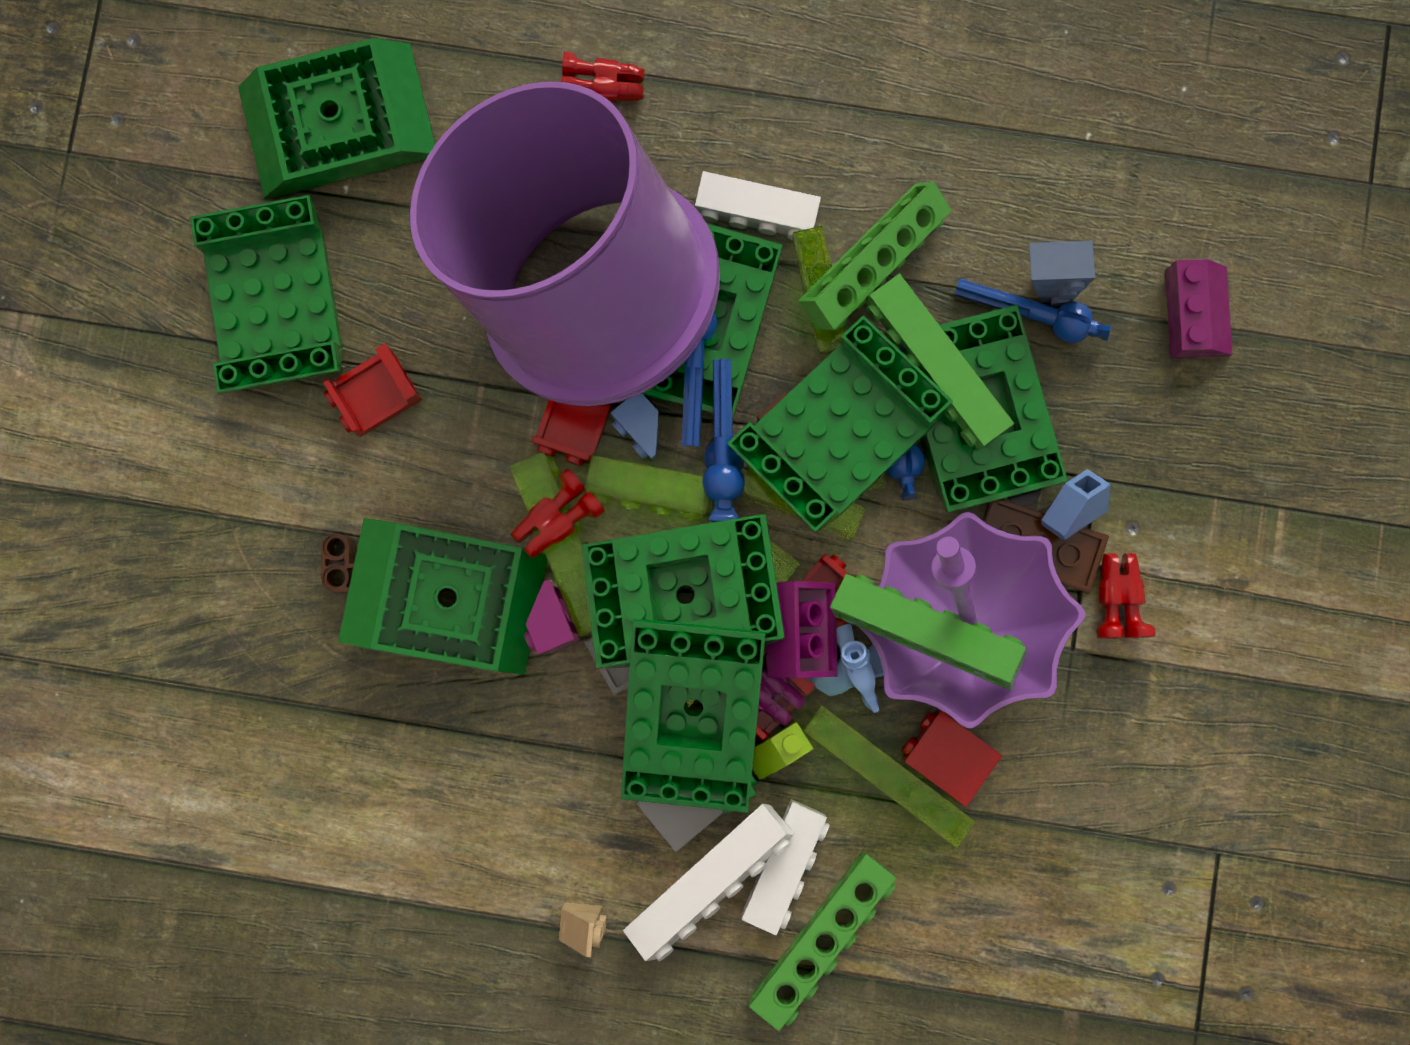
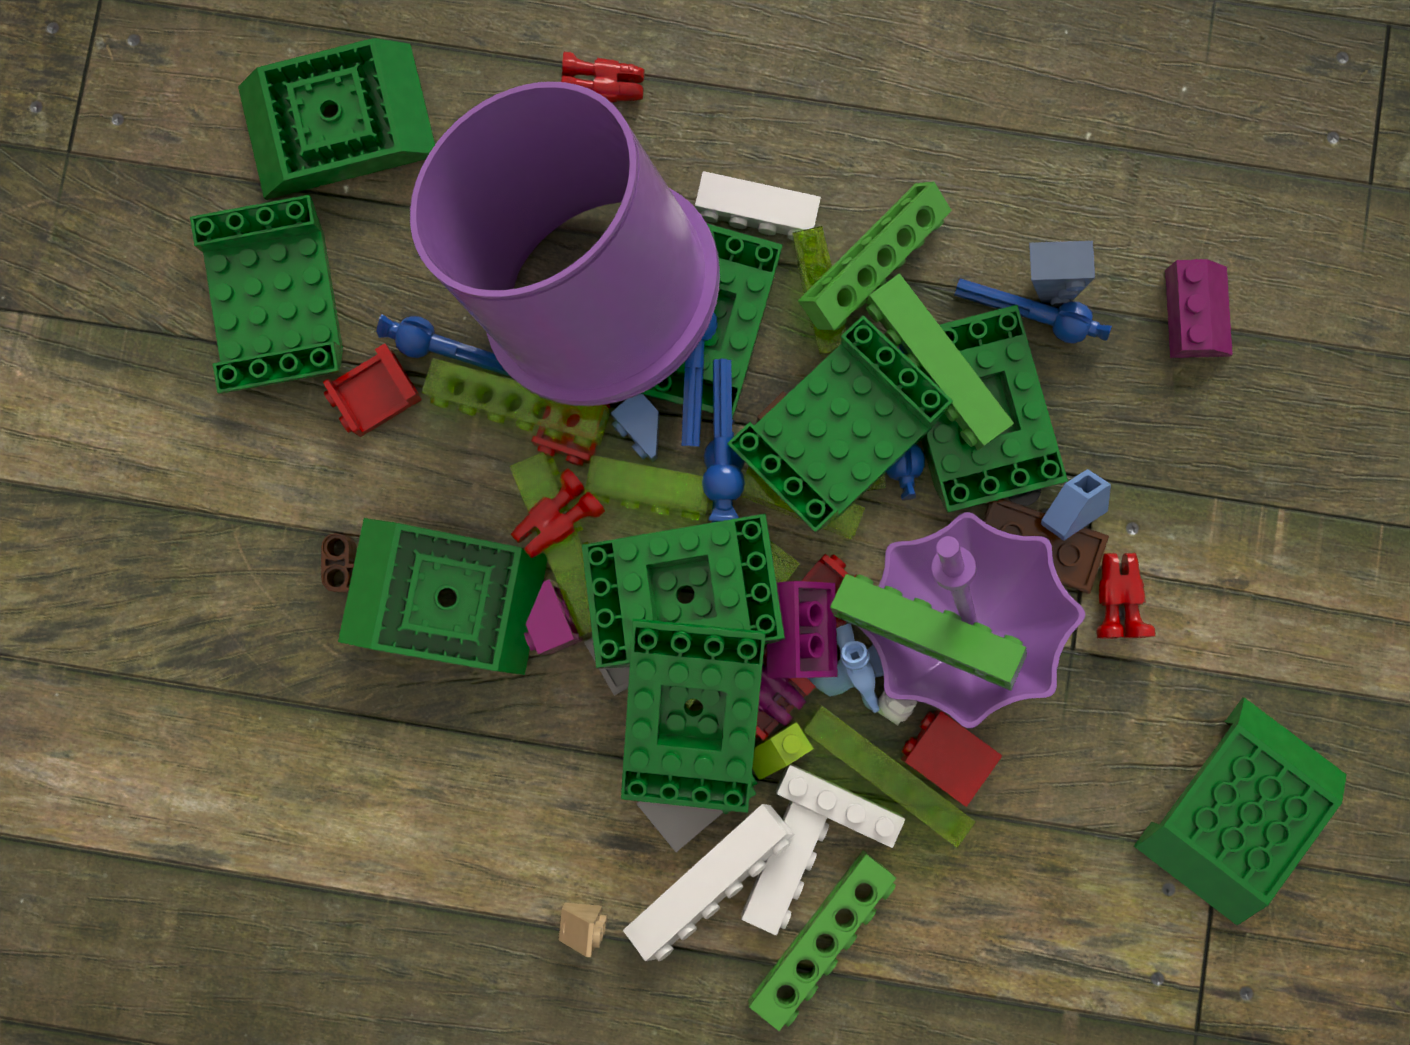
none -> blue piece [376,314,511,377]
none -> clear neon green brick [422,358,611,448]
none -> white brick [775,764,905,848]
none -> white piece [878,691,917,726]
none -> green slope [1133,697,1347,925]

